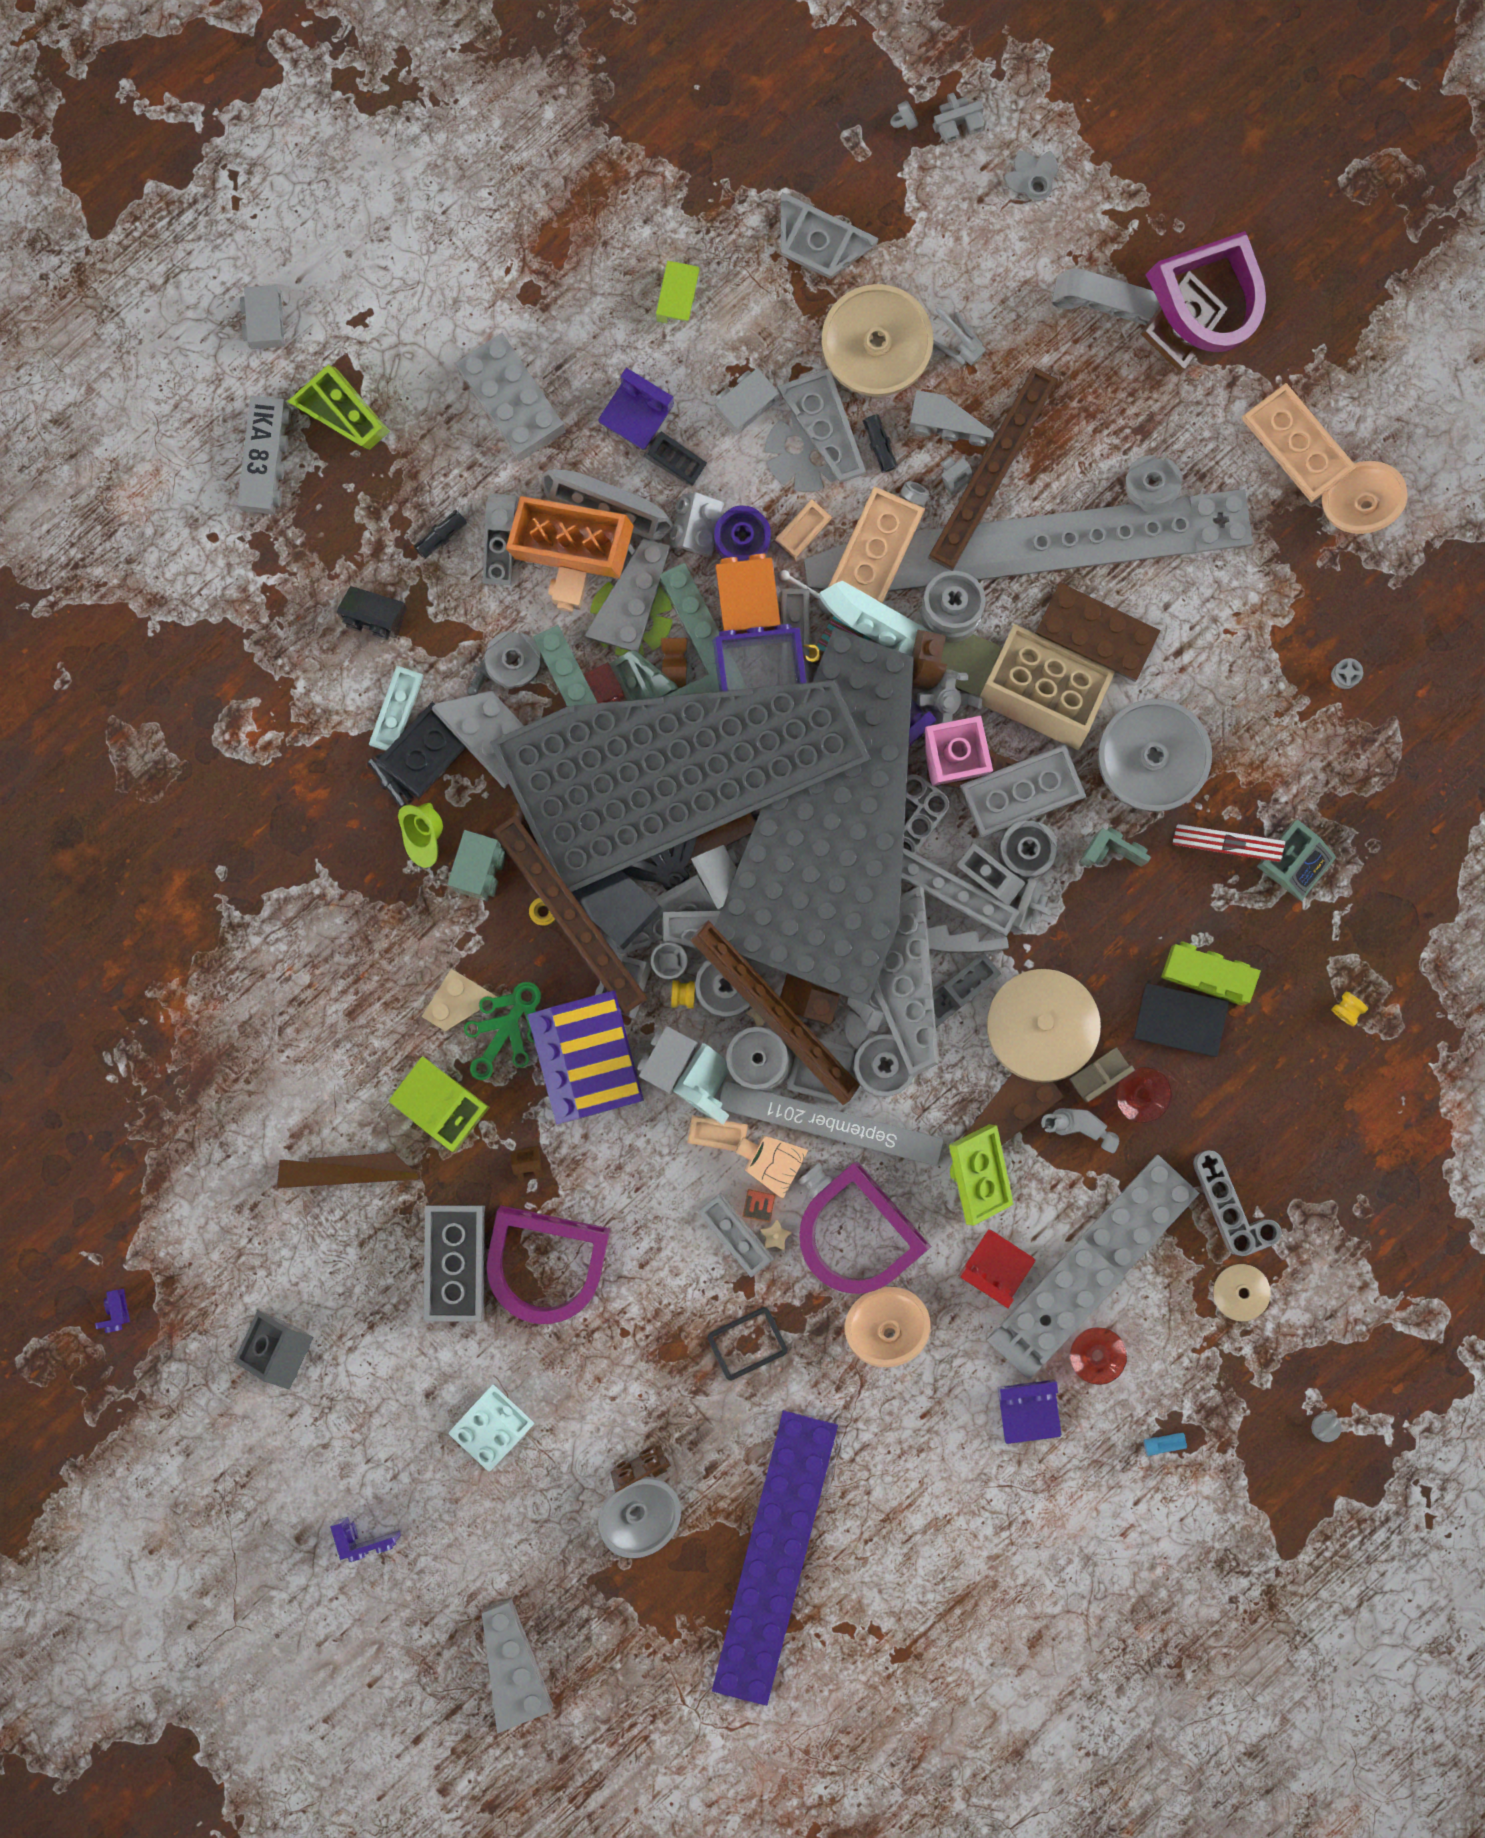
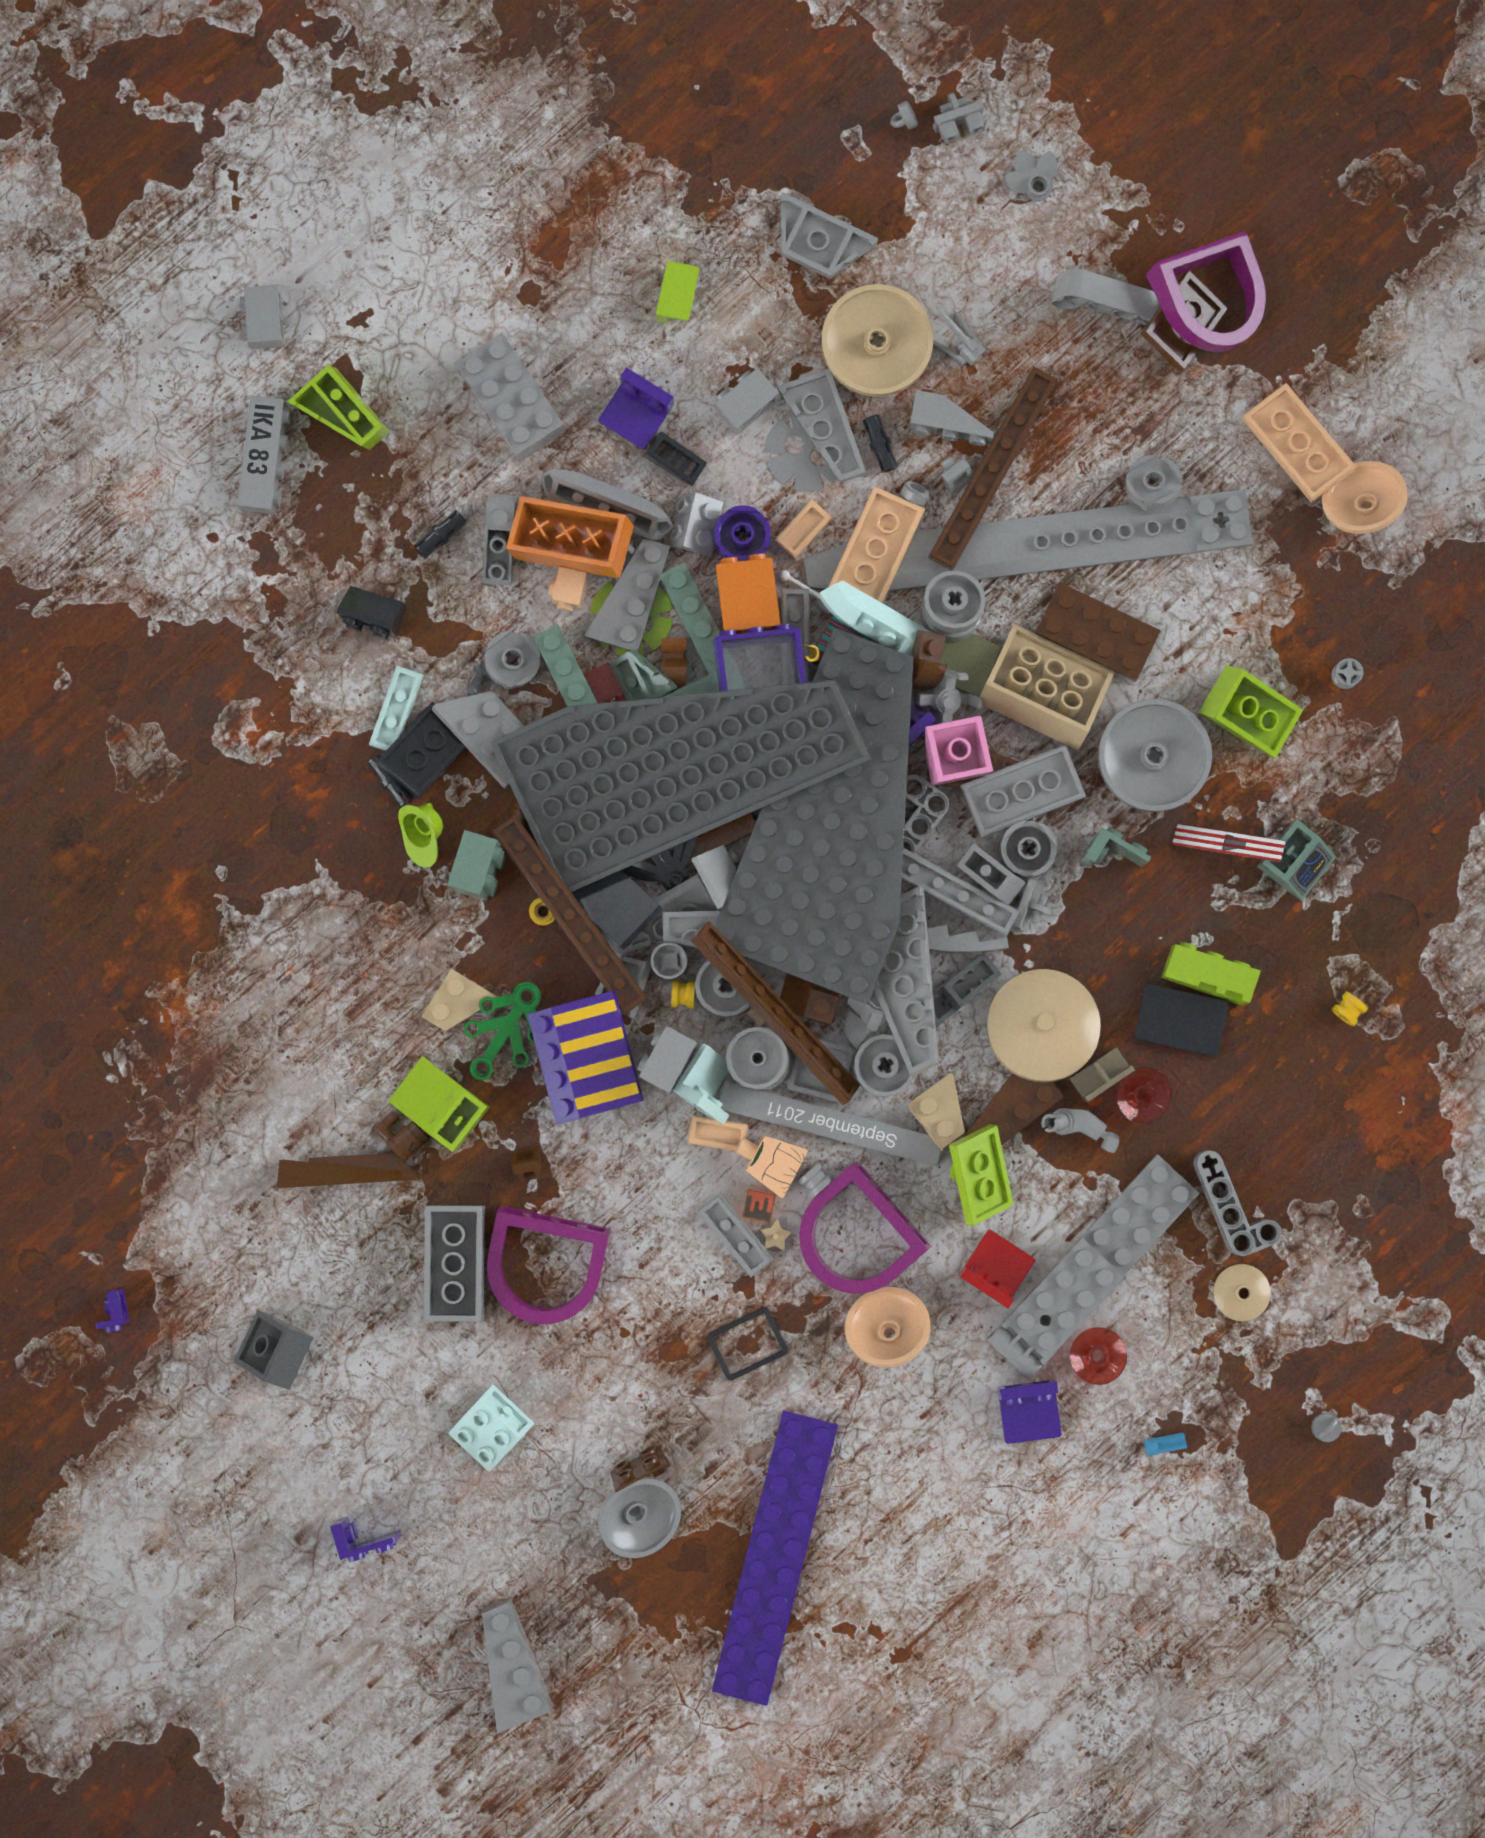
none -> reddish brown piece [376,1111,427,1163]
none -> tan wing [907,1073,965,1151]
none -> lime slope [1198,665,1303,758]

